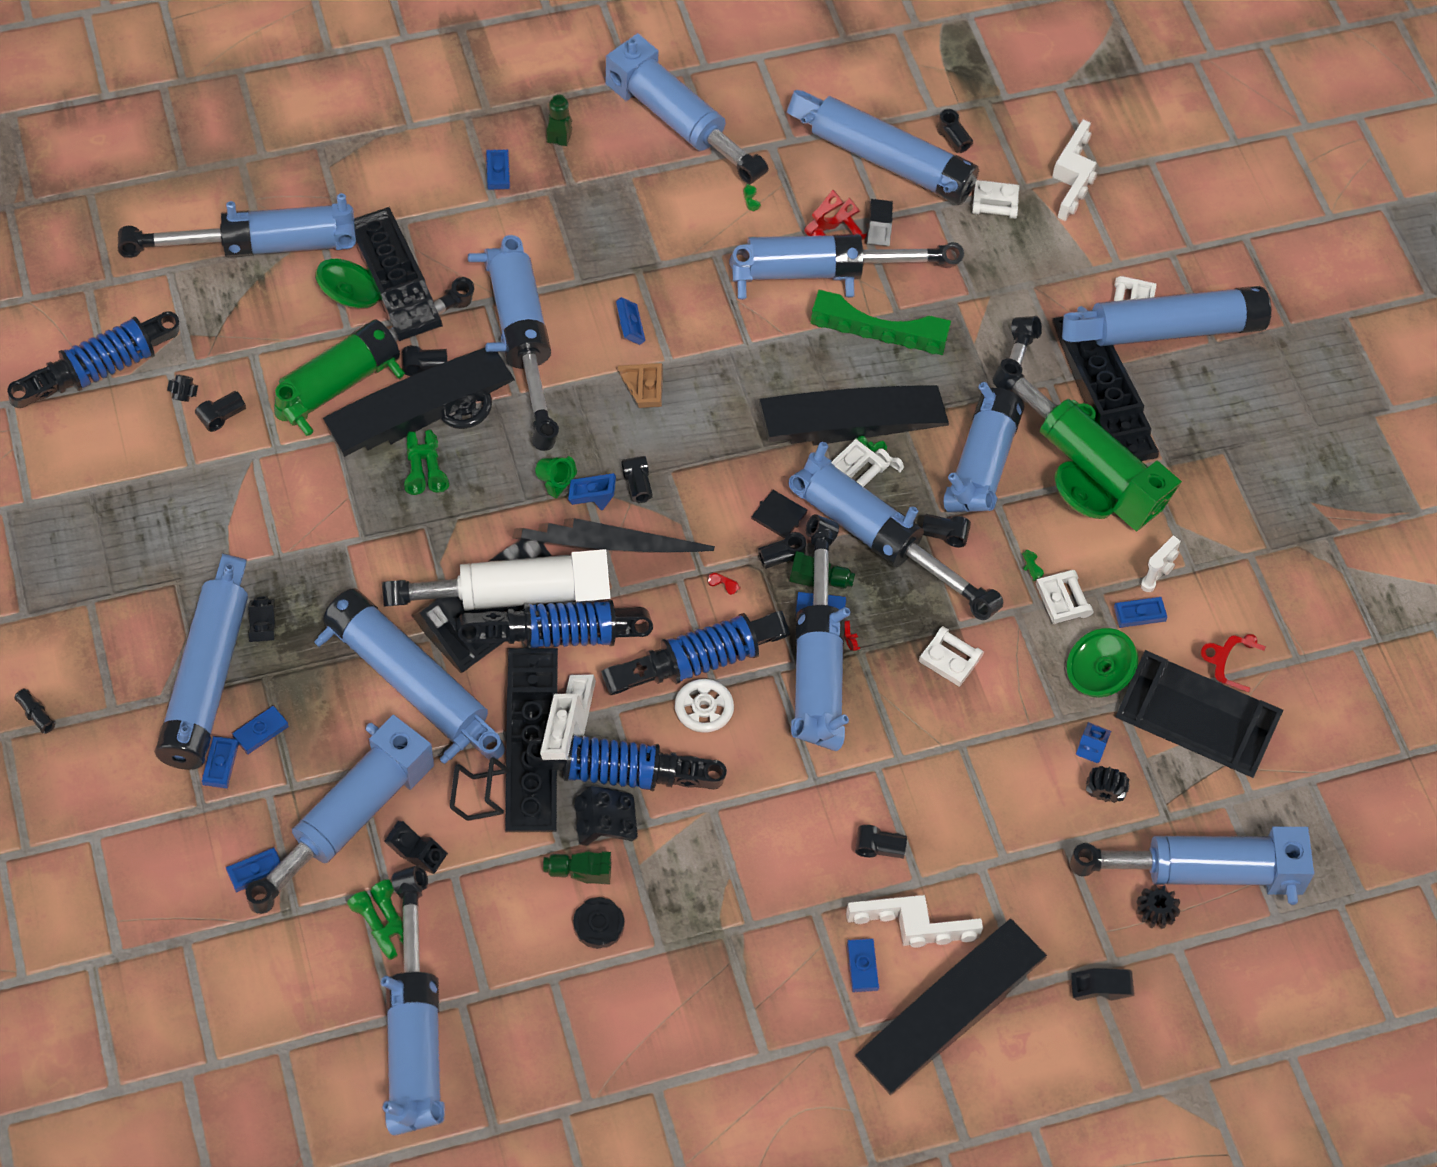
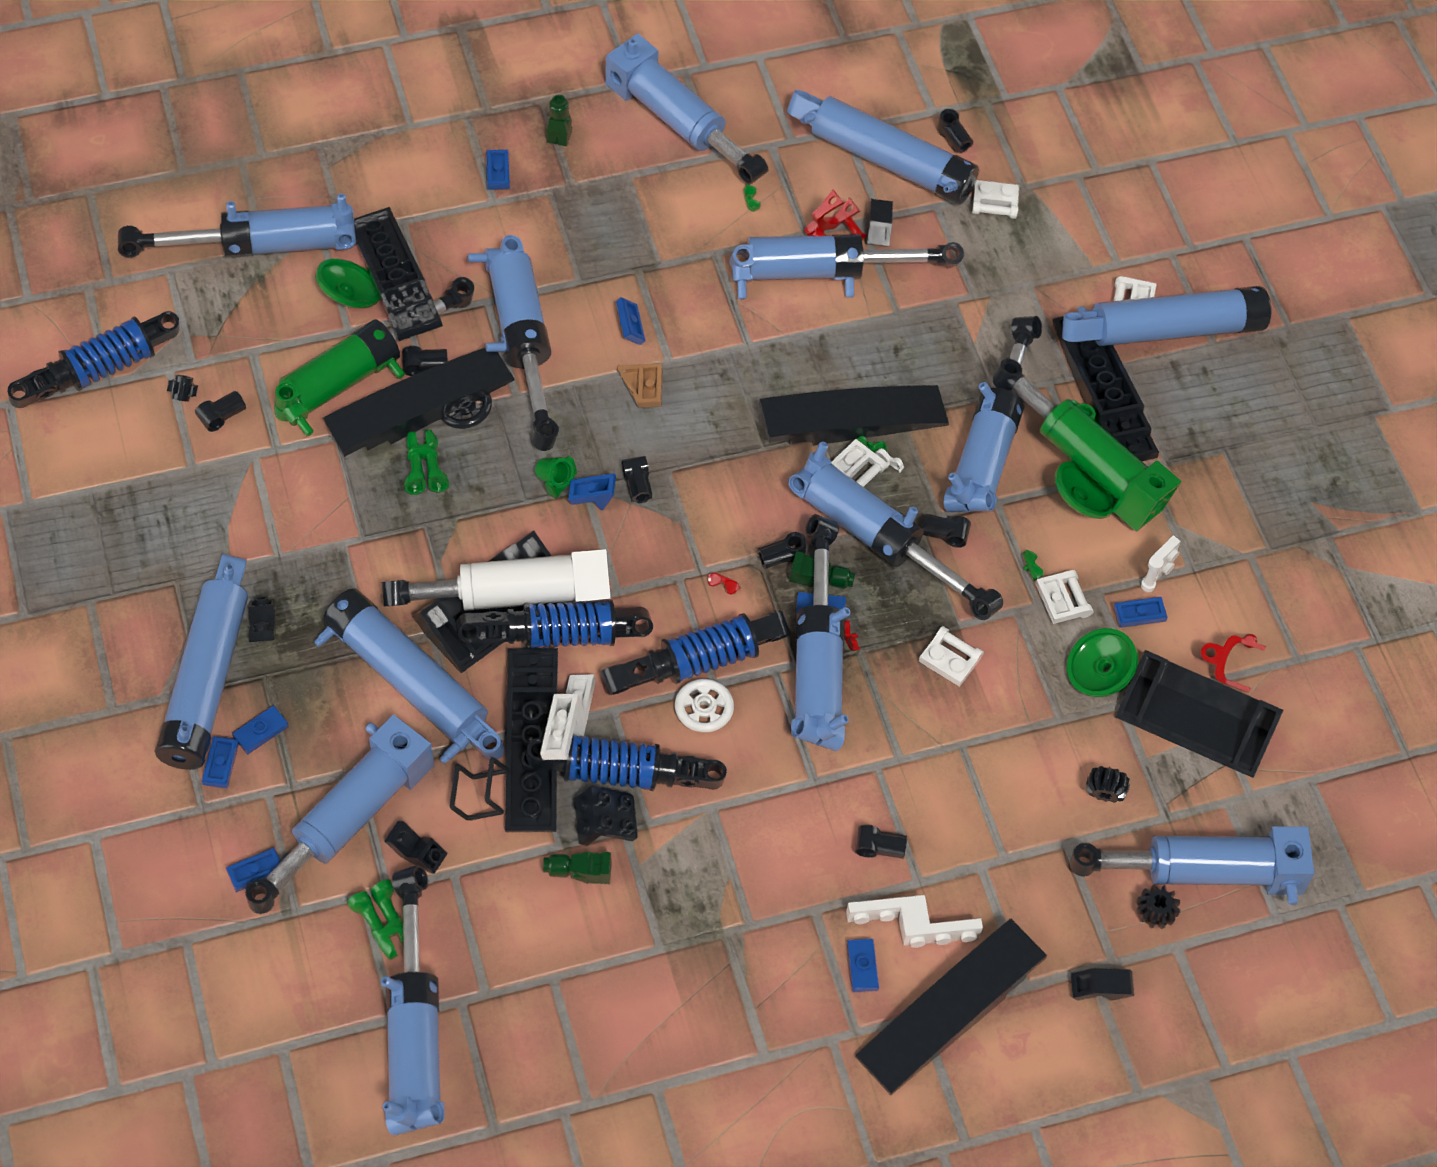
black pin [14,689,55,734] -> none
black slope [512,518,715,553] -> none
black tile [573,897,625,949] -> none
black piece [751,490,808,539] -> none
green arch [811,289,951,355] -> none
white bracket [1053,120,1097,221] -> none
blue slope [1076,722,1111,763] -> none

